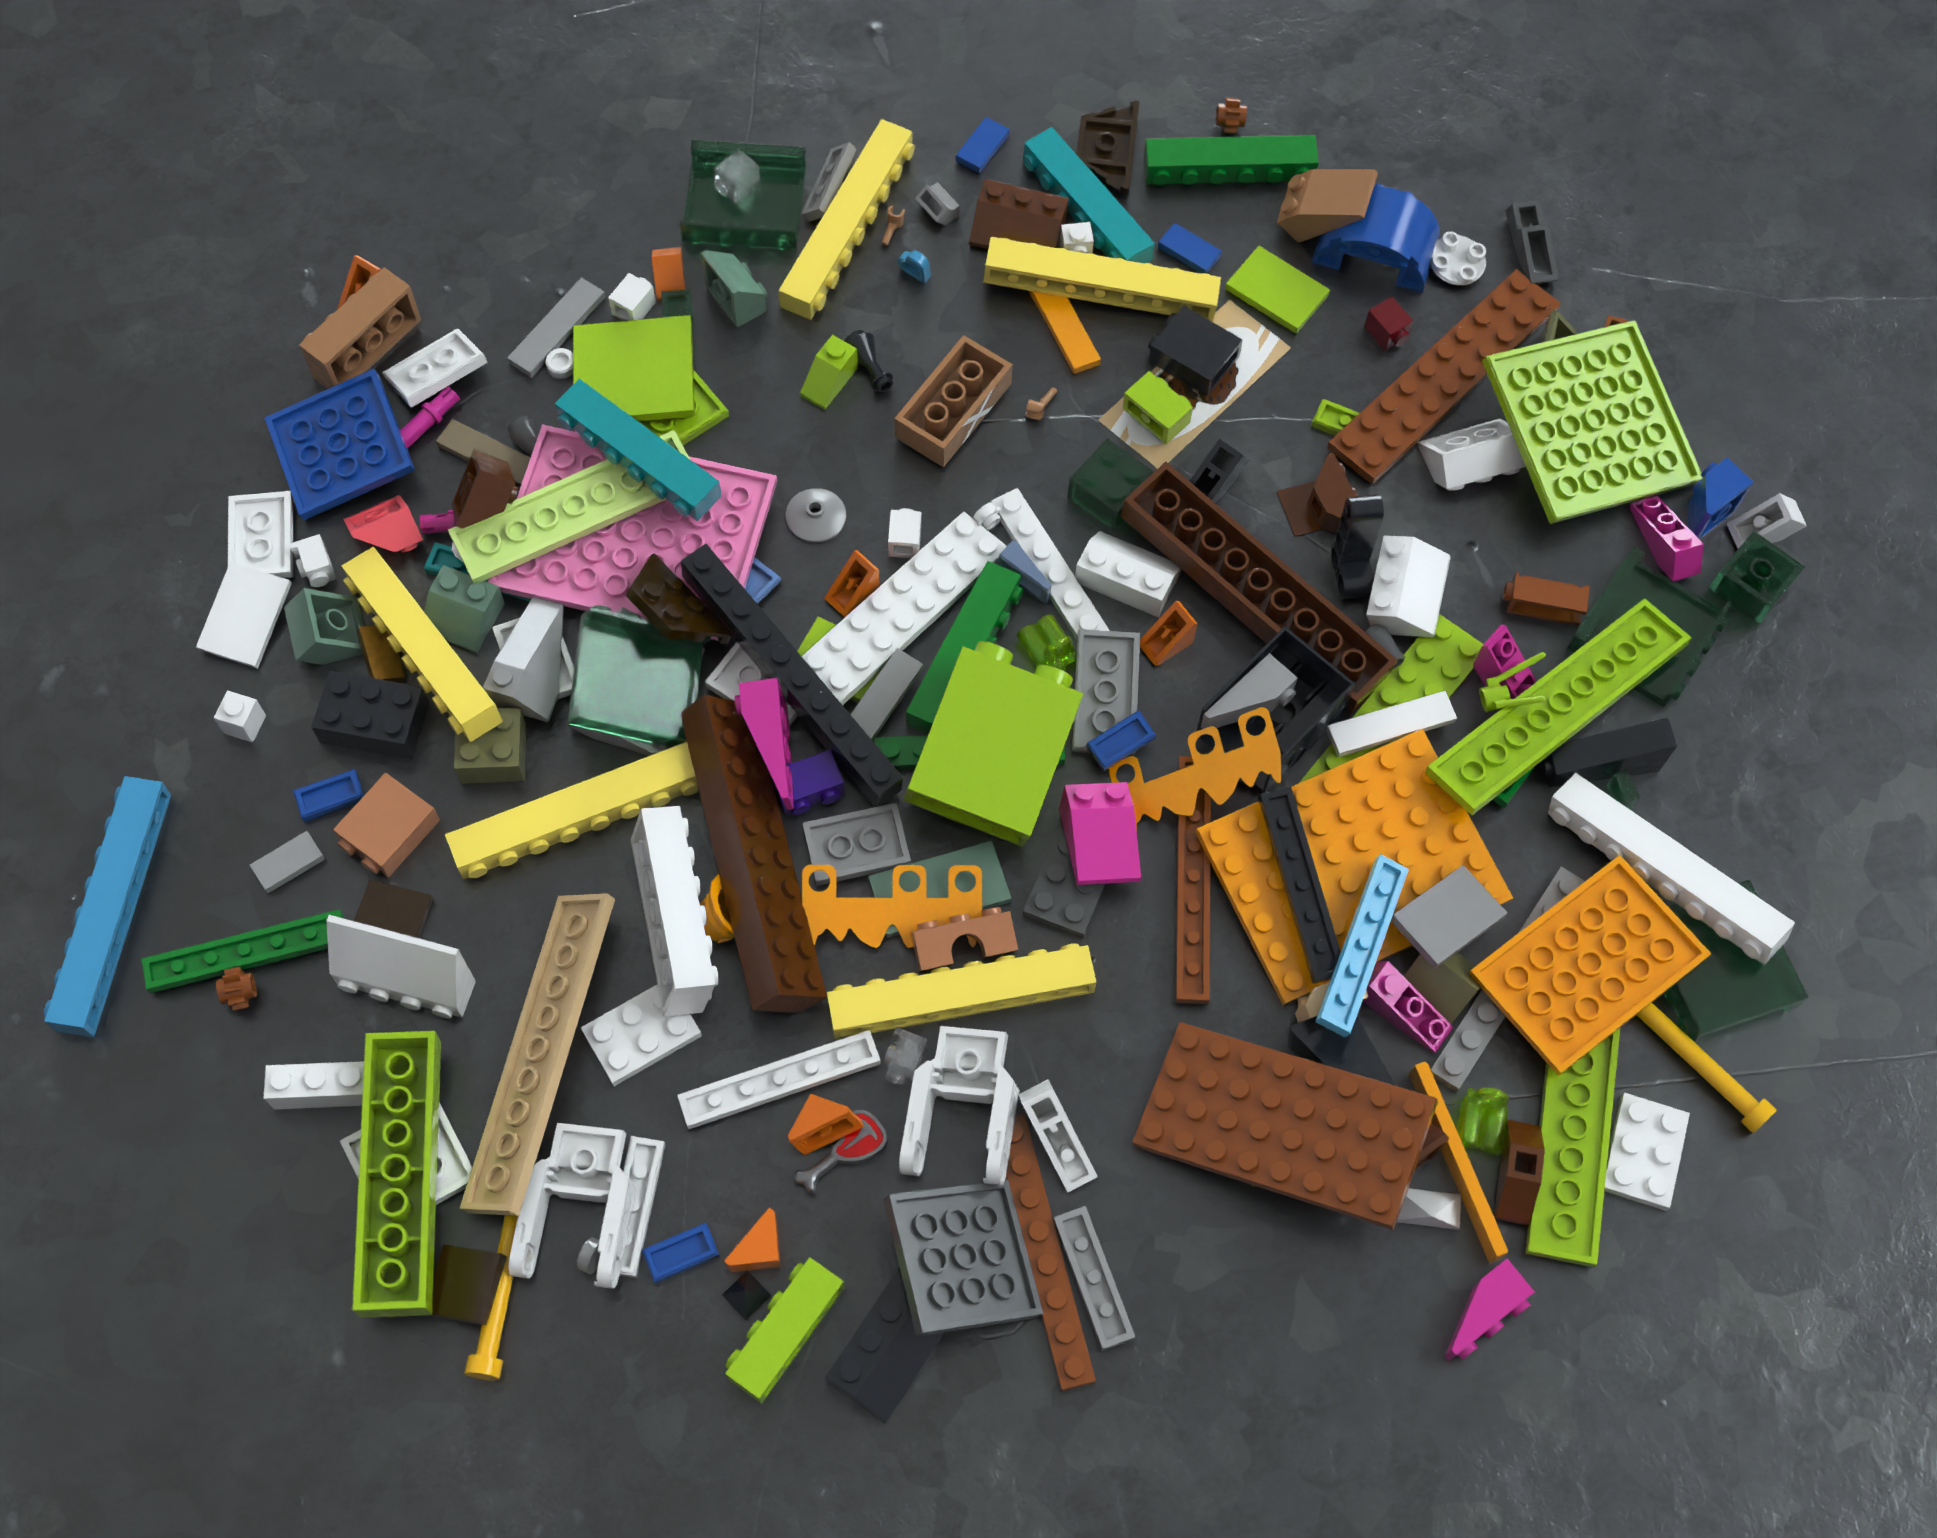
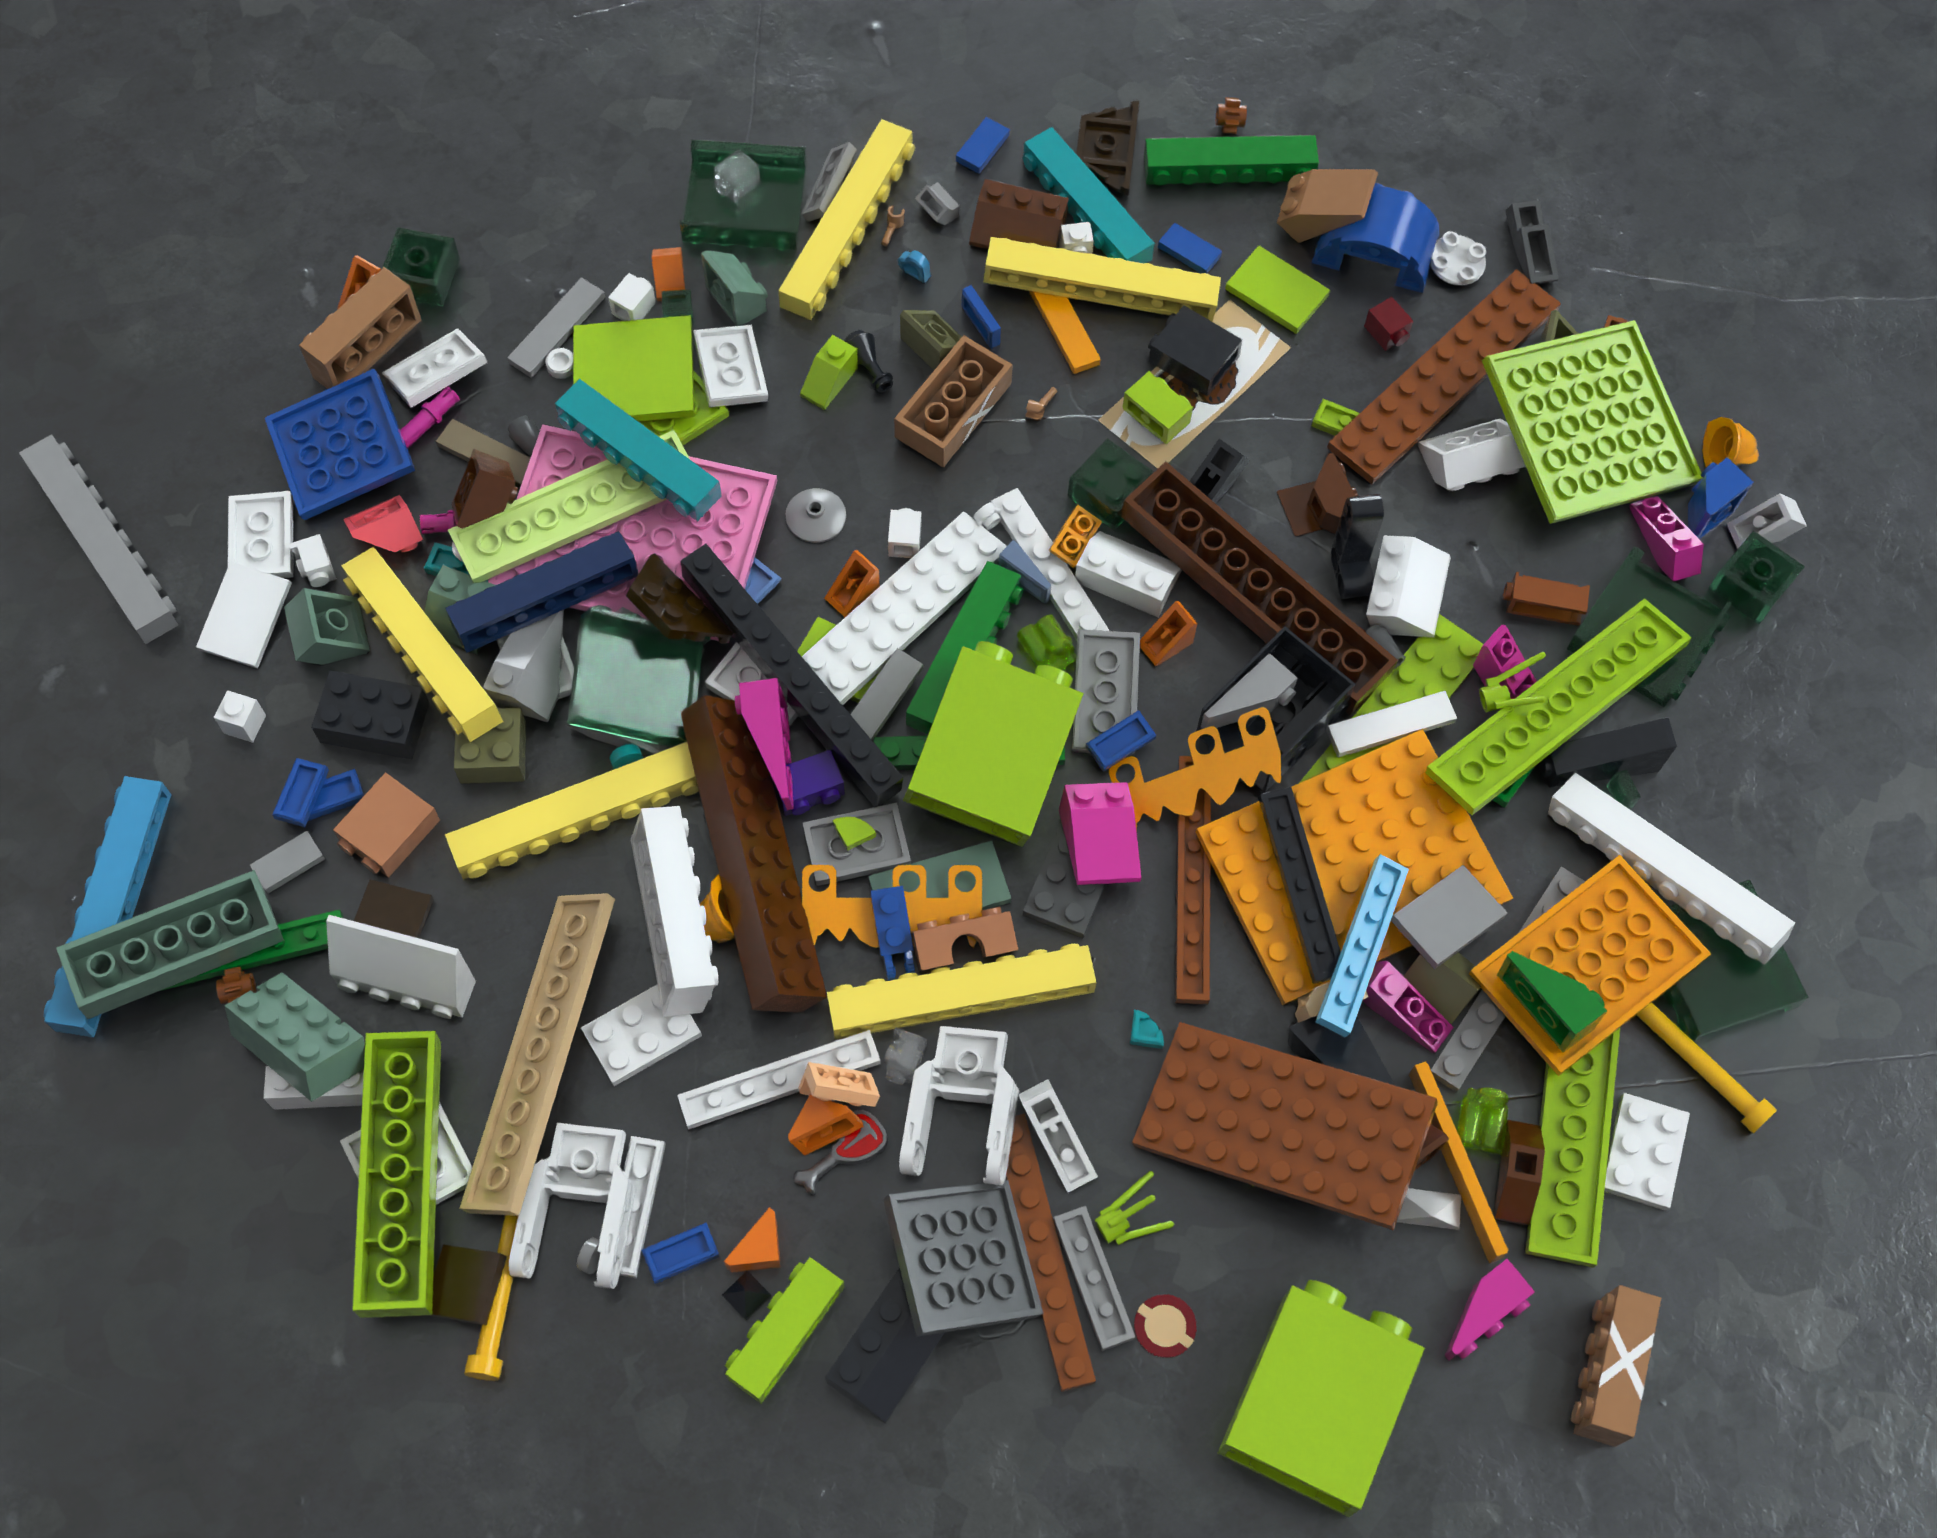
pearl gold tile [357,625,405,683] -> none
none -> light grey brick [19,434,178,644]
none -> sand green brick [56,870,284,1019]
none -> sand green piece [224,972,365,1102]
none -> blue tile [272,758,329,827]
none -> clear green brick [381,227,460,306]
none -> dark blue brick [445,531,639,653]
none -> teal tile [609,744,643,769]
none -> white tile [693,325,768,407]
none -> light nougat bracket [798,1062,880,1107]
none -> lime tile [832,817,876,851]
none -> blue hinge [870,885,915,981]
none -> olive slope [900,310,962,370]
none -> blue tile [962,285,1001,349]
none -> light orange slope [1049,505,1102,568]
none -> lime plant [1095,1171,1174,1245]
none -> teal tile [1130,1009,1164,1049]
none -> sticker [1134,1294,1197,1358]
none -> lime brick [1218,1280,1425,1517]
none -> green slope [1497,951,1607,1053]
none -> medium nougat brick [1571,1285,1661,1447]
none -> light orange piece [1703,417,1759,468]

